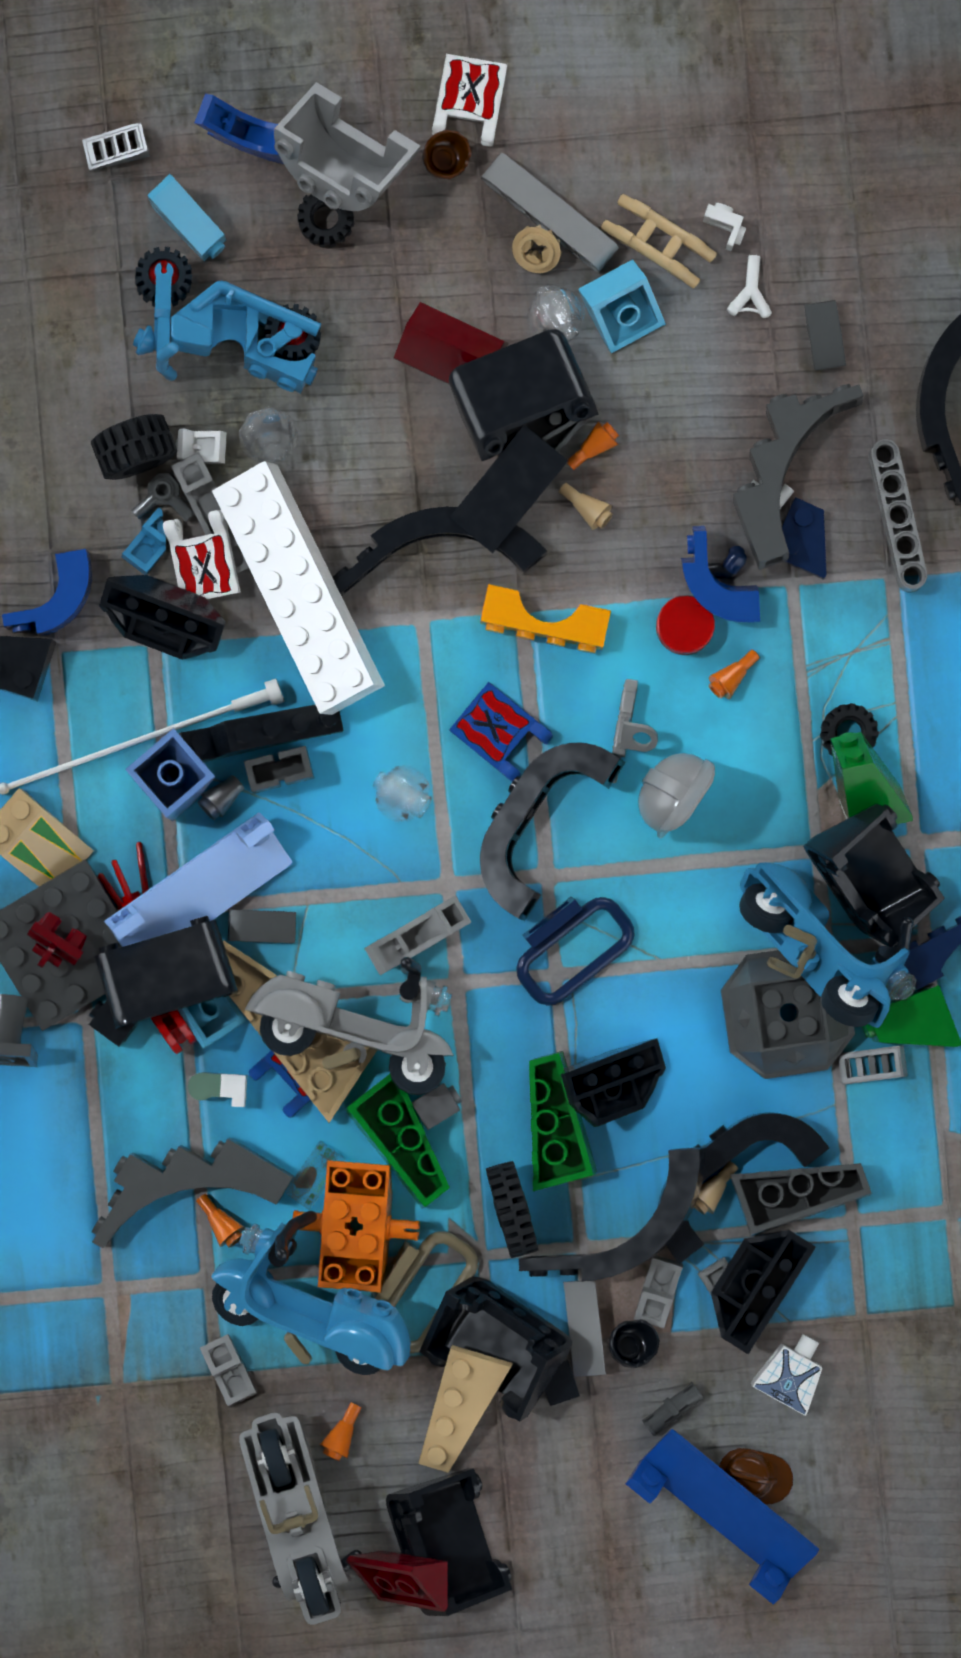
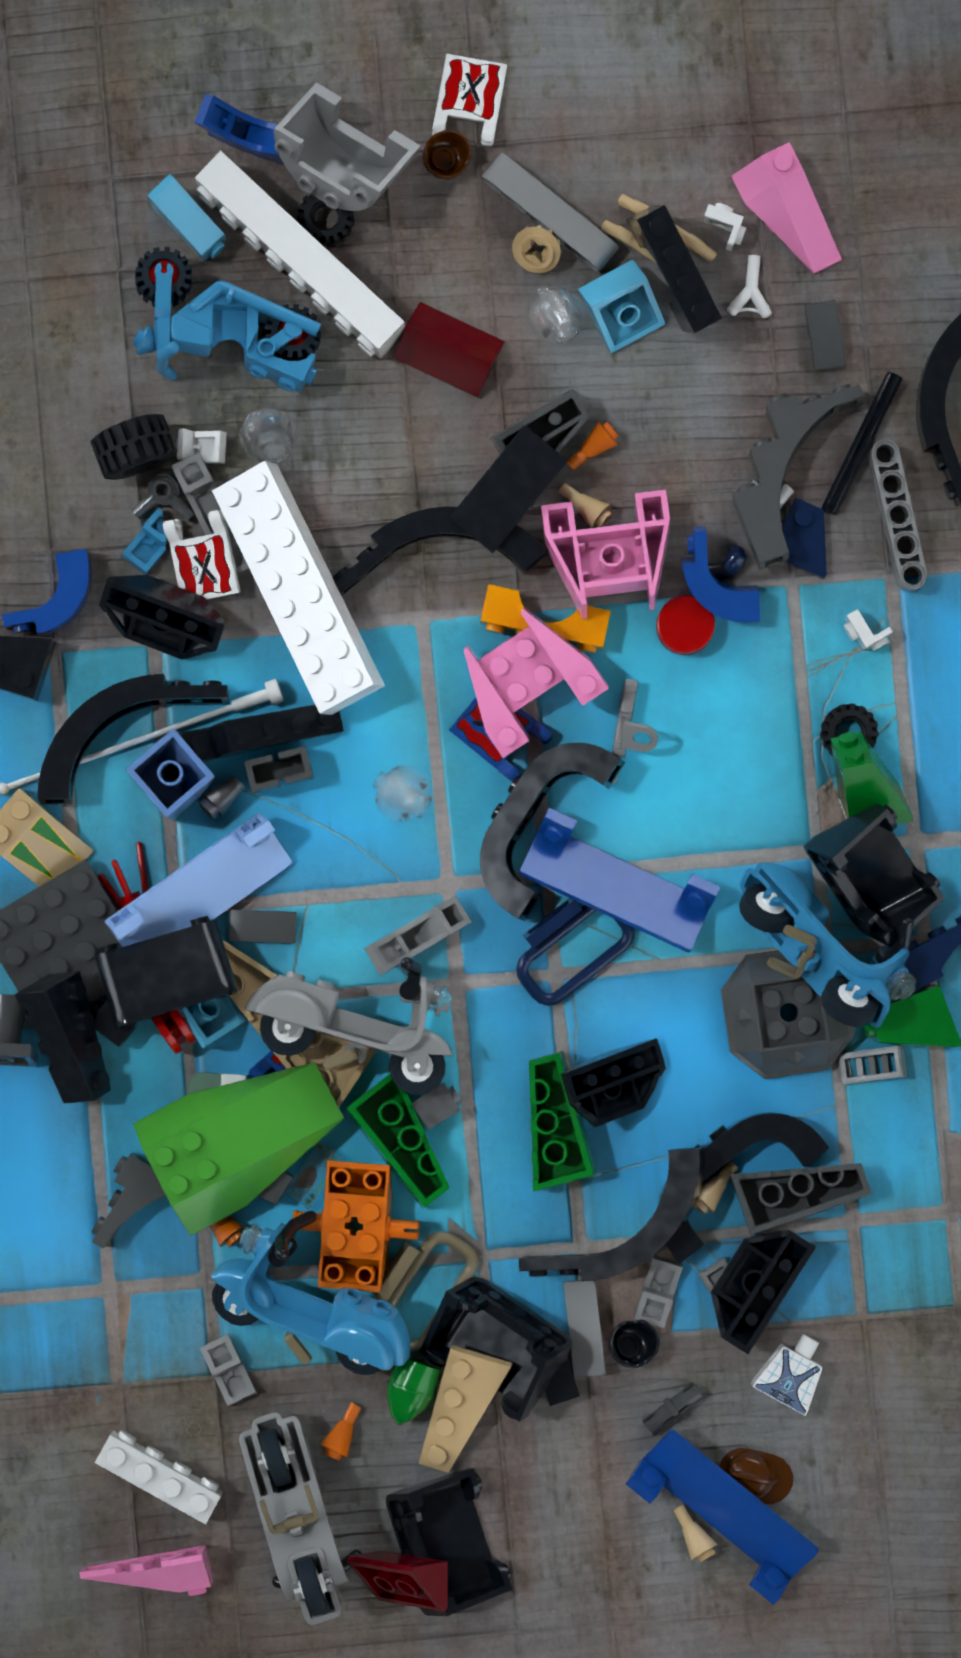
dark red hips [27,912,87,968] -> none
light grey slope [82,122,150,171] -> none
black windscreen [449,329,599,461] -> none
black wheel [486,1161,539,1258] -> none
light grey piece [638,753,715,839] -> none
orange cone [709,649,760,699] -> none
none -> black wedge [14,971,111,1104]
none -> black arch [37,674,229,805]
none -> bright pink wedge [79,1544,213,1596]
none -> white brick [95,1430,224,1525]
none -> bright green wedge [133,1062,344,1236]
none -> white brick [195,150,405,359]
none -> green helmet [386,1358,442,1425]
none -> bright pink wedge [463,608,609,758]
none -> bracket [519,808,720,953]
none -> bright pink wedge [541,489,670,619]
none -> black arch [626,205,722,333]
none -> tan cone [673,1504,718,1563]
none -> bright pink wedge [731,142,842,274]
none -> black axle [822,372,902,515]
none -> white bracket [843,609,893,651]

